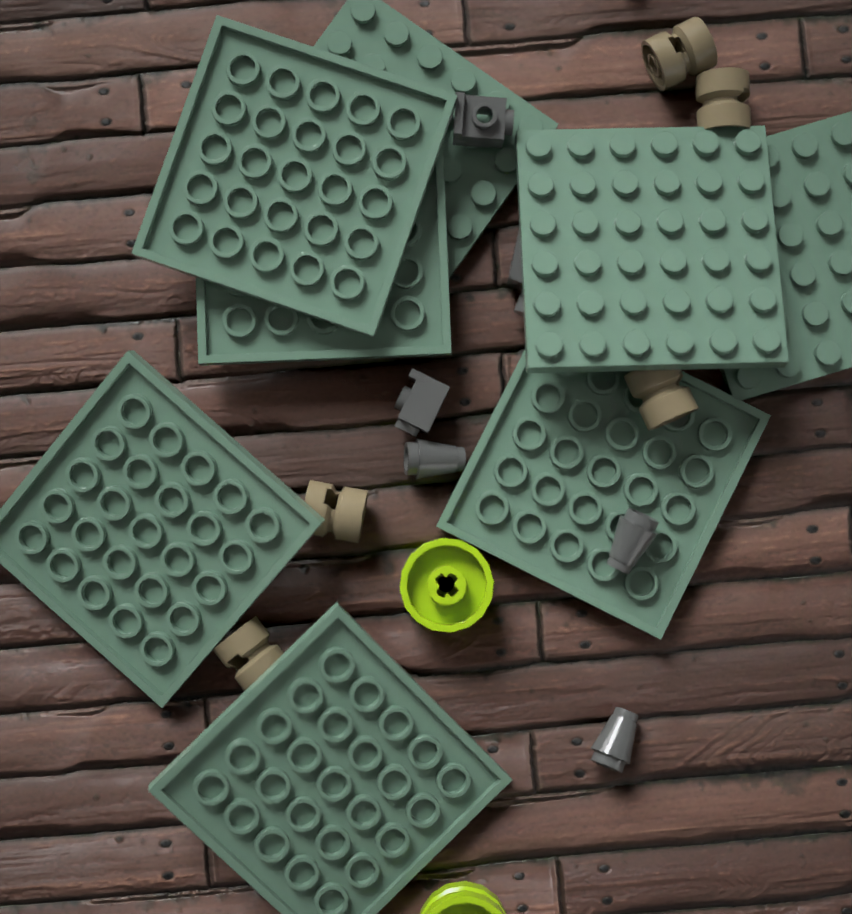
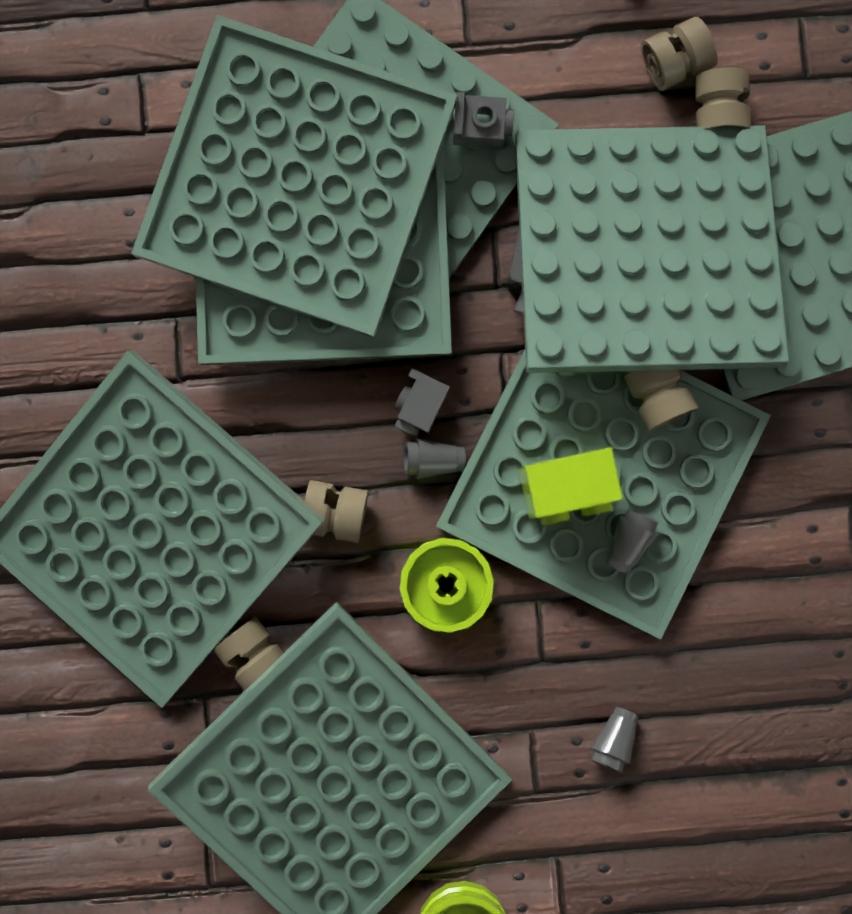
none -> lime brick [519,448,623,525]

